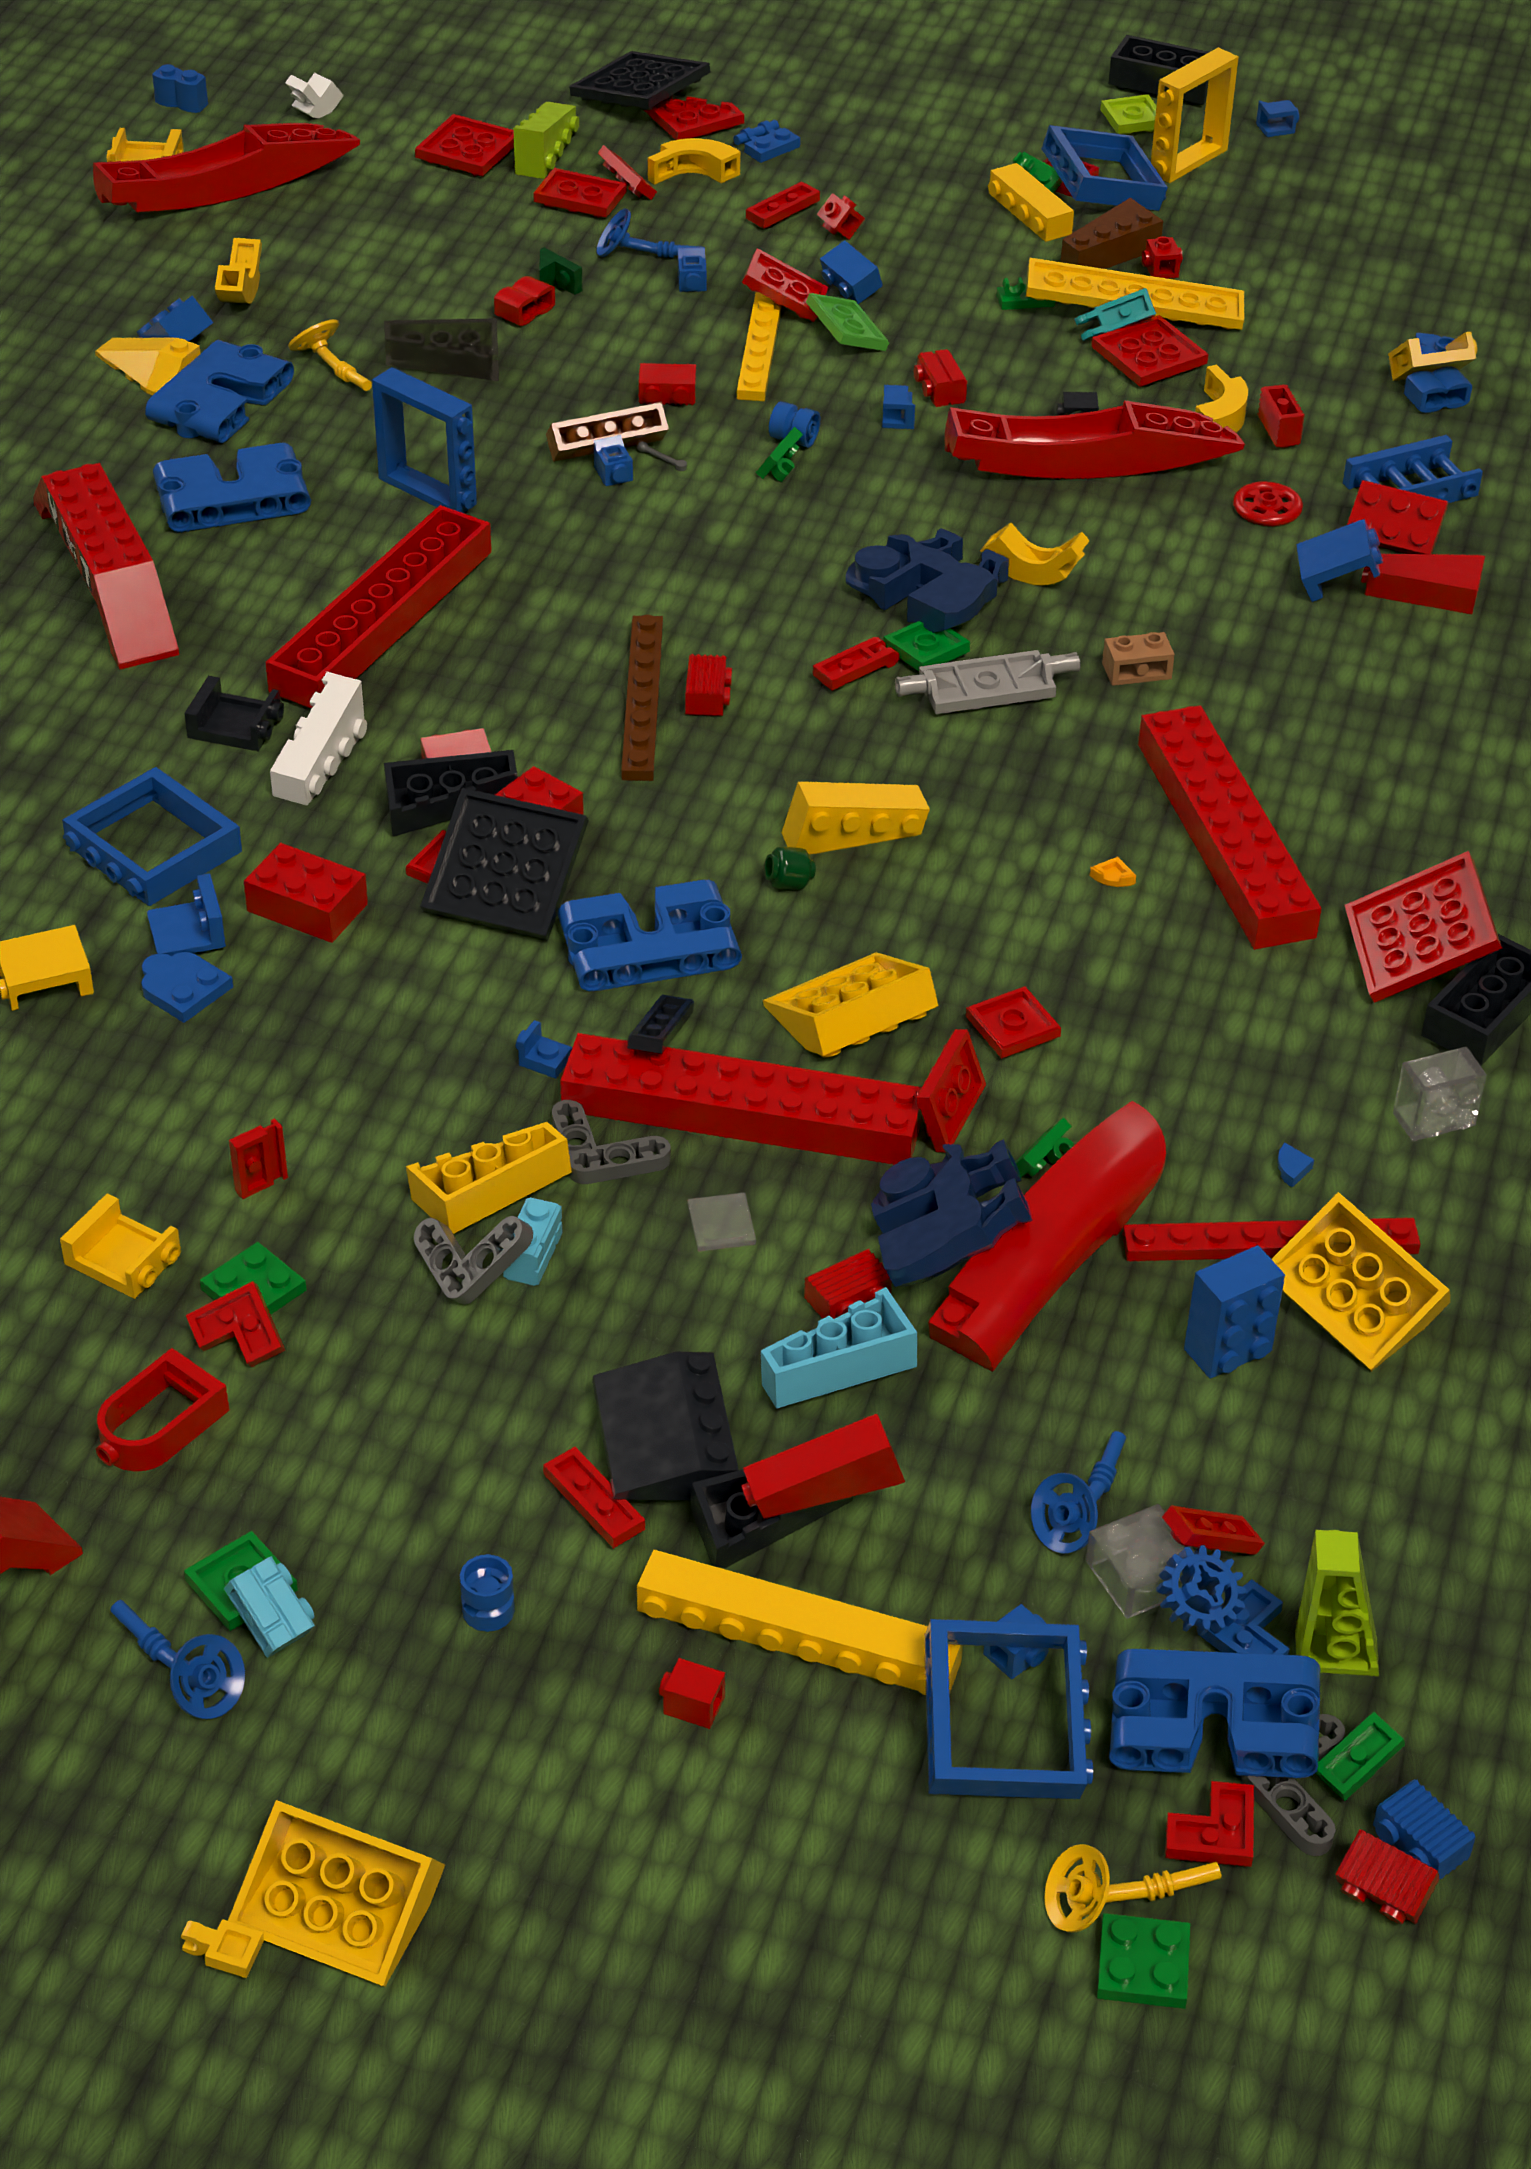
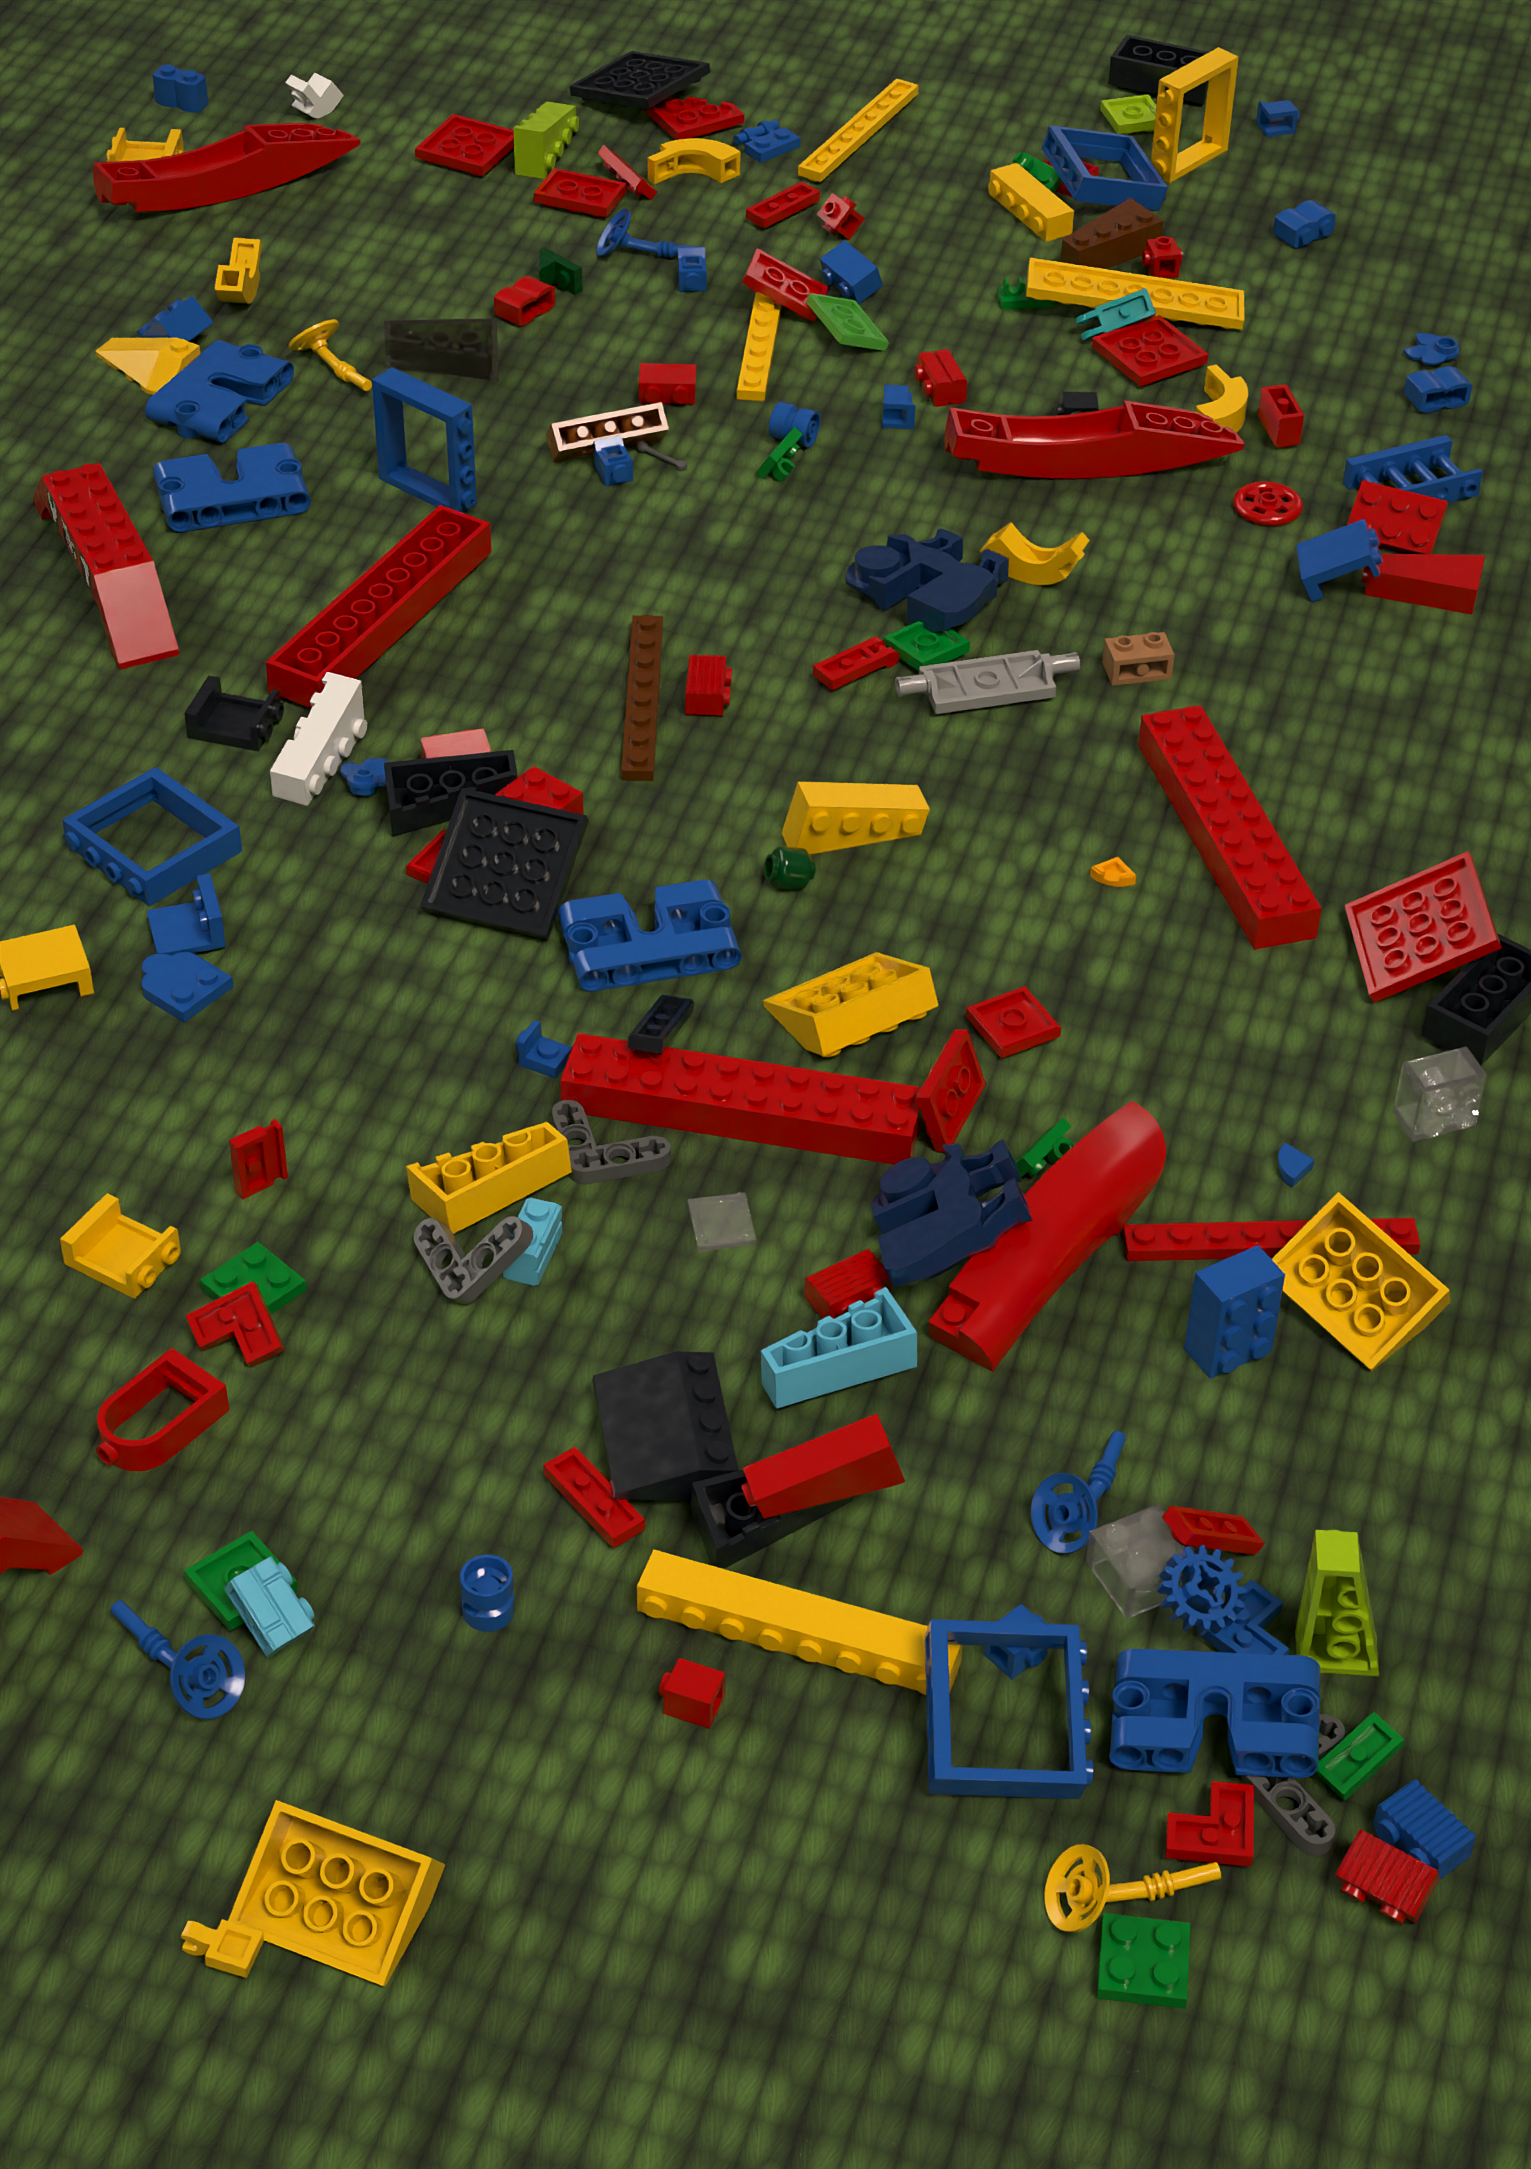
red brick [244,842,368,943] -> none
yellow panel [1388,332,1477,381] -> none
none -> blue plate [341,758,389,795]
none -> yellow plate [798,79,919,182]
none -> blue brick [1273,200,1336,248]

